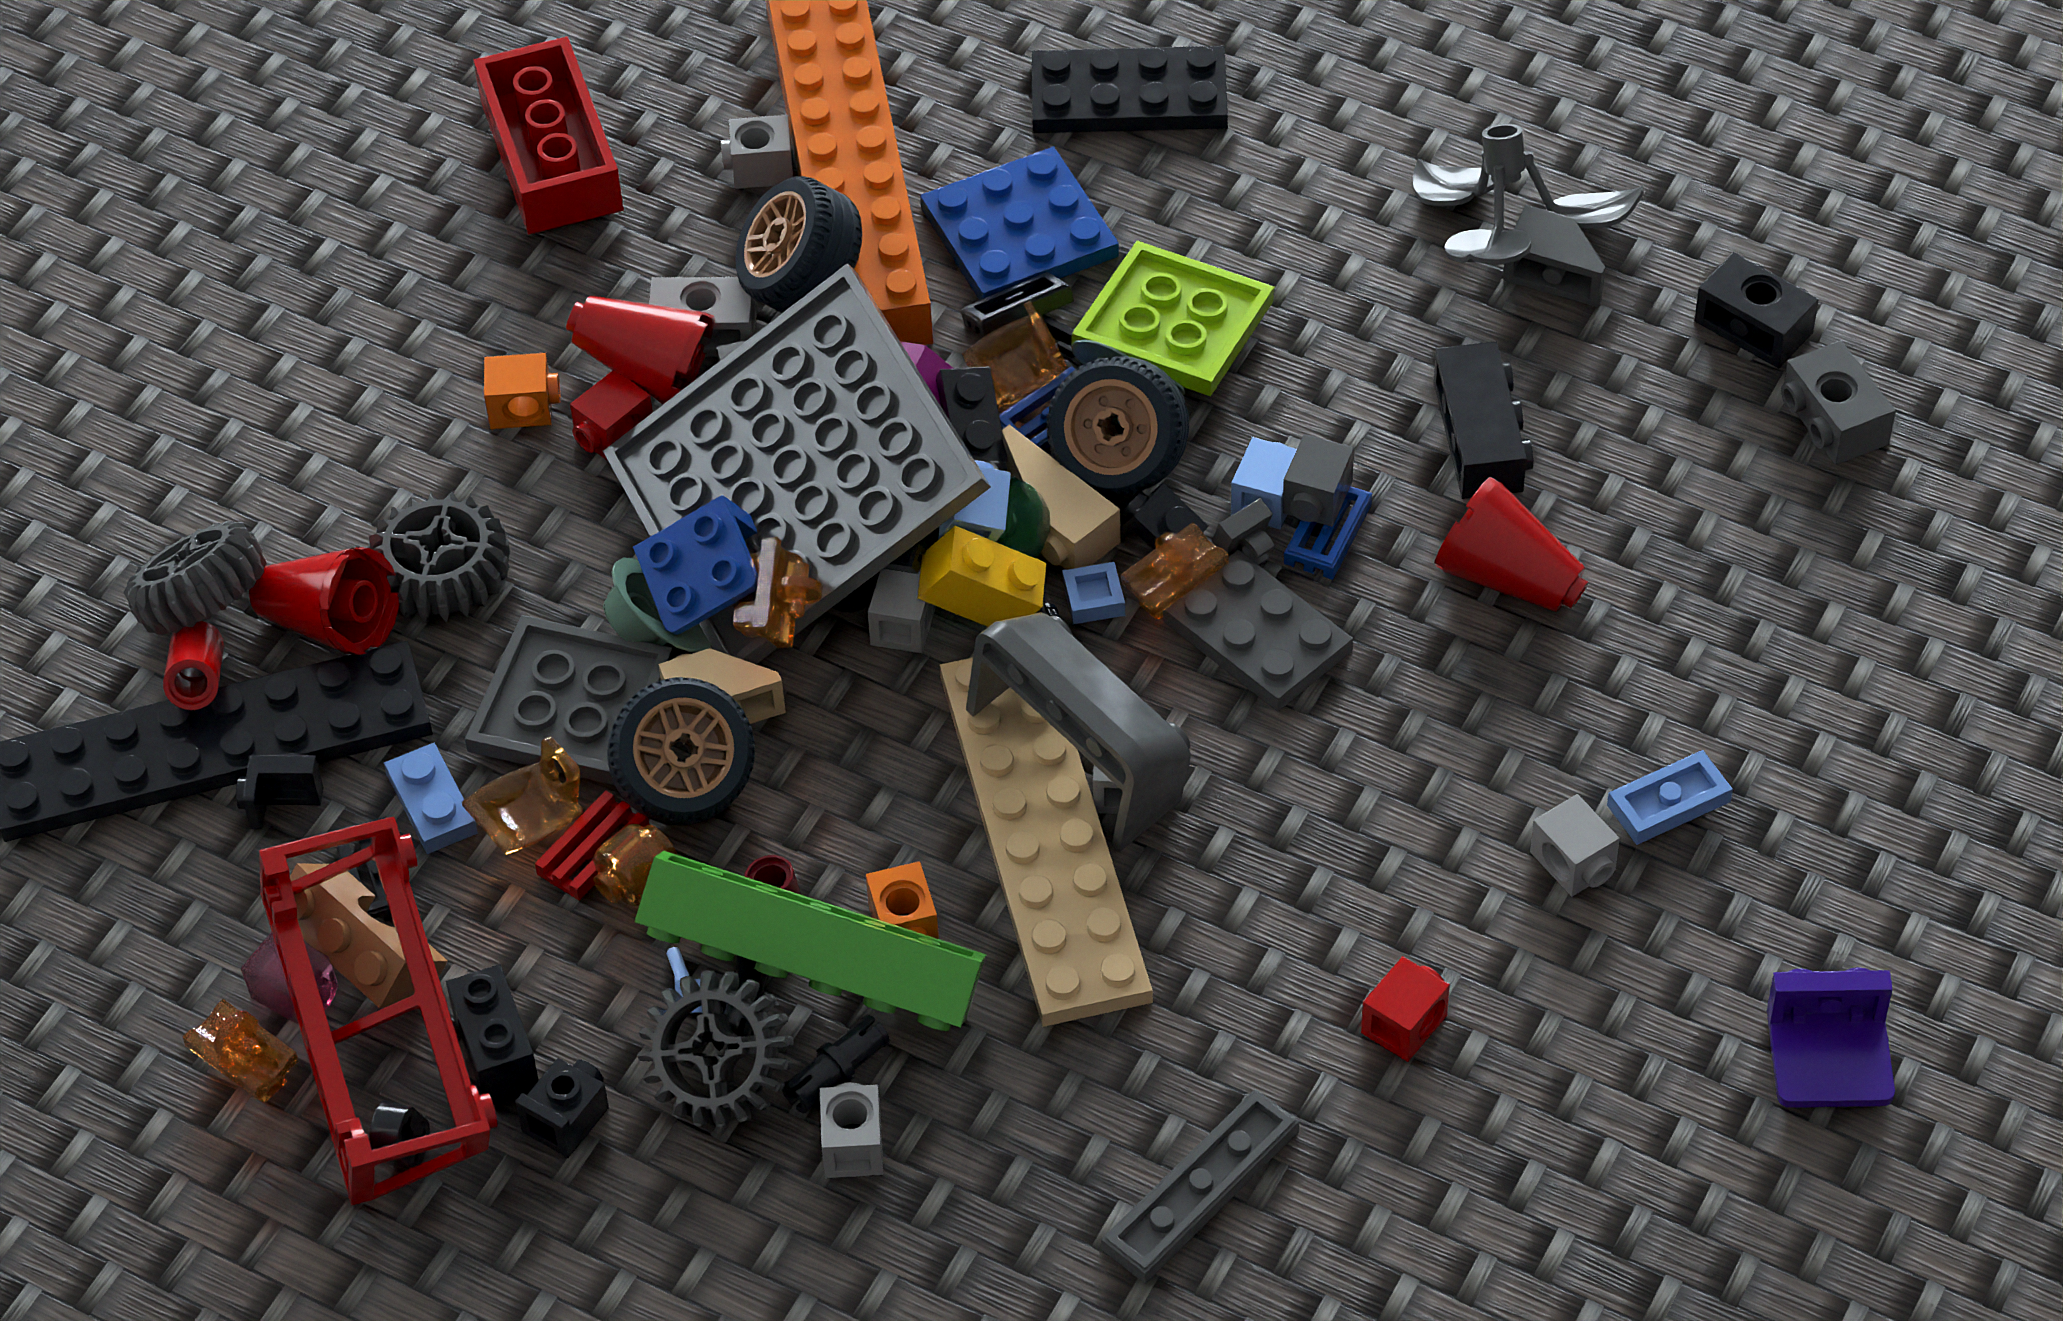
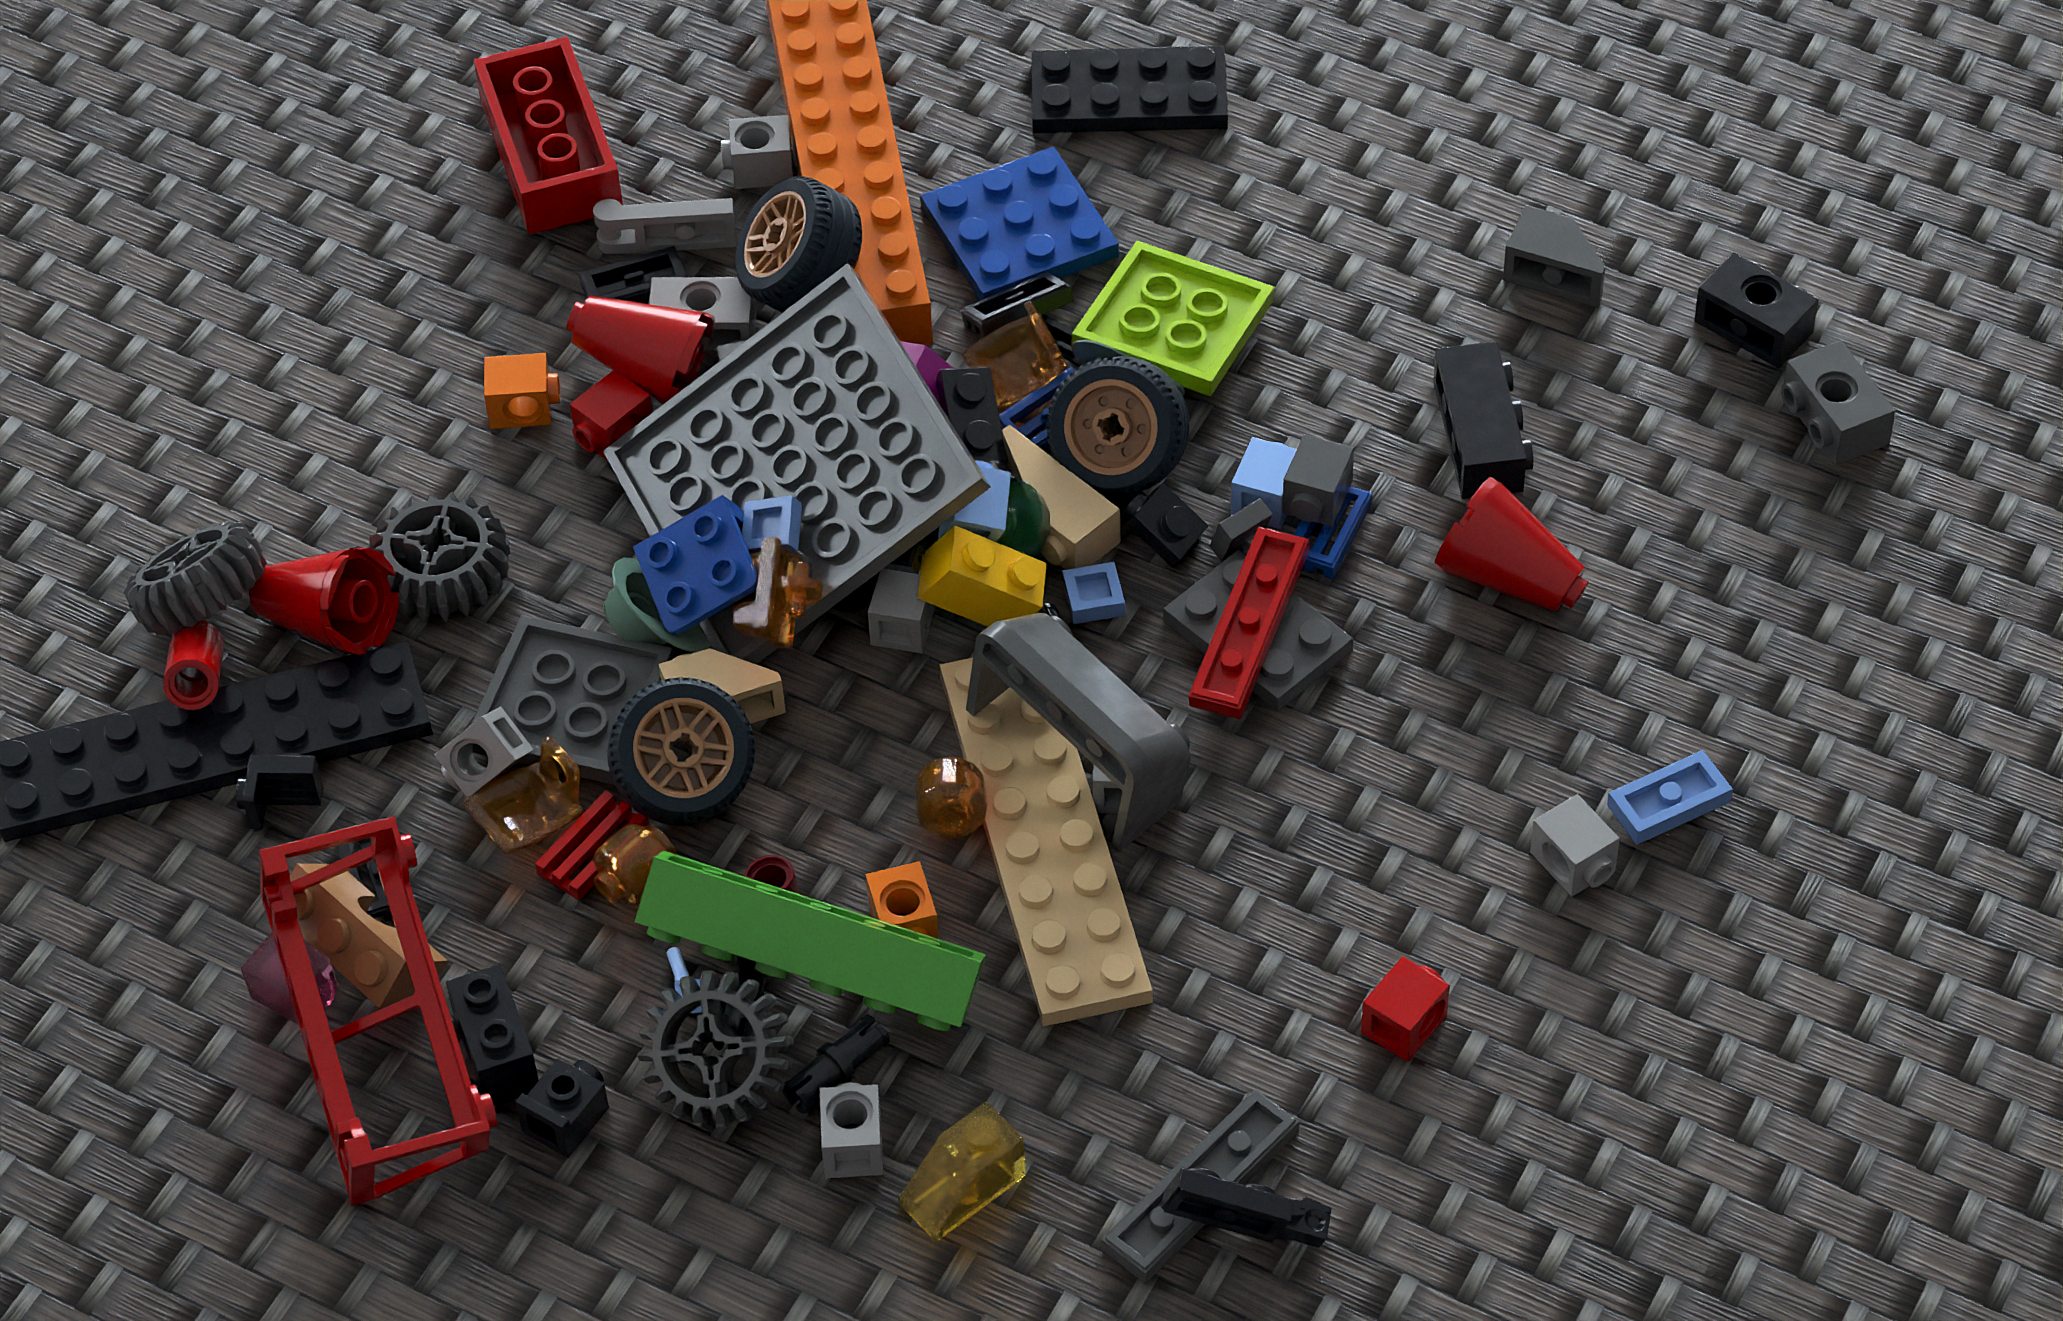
clear orange hips [182,999,299,1102] -> none
black beam [369,1101,430,1169] -> none
medium blue plate [384,743,478,854] -> none
clear orange hips [1121,522,1229,620] -> none
dark grey plant [1413,124,1643,265] -> none
dark purple bracket [1767,968,1895,1108] -> none
none -> light grey brick [434,706,534,798]
none -> black tile [579,246,688,304]
none -> light grey plate [593,198,737,255]
none -> medium blue plate [742,495,802,559]
none -> clear yellow slope [898,1101,1026,1242]
none -> clear orange head [914,757,988,839]
none -> black hinge [1161,1168,1332,1248]
none -> red tile [1188,526,1310,720]

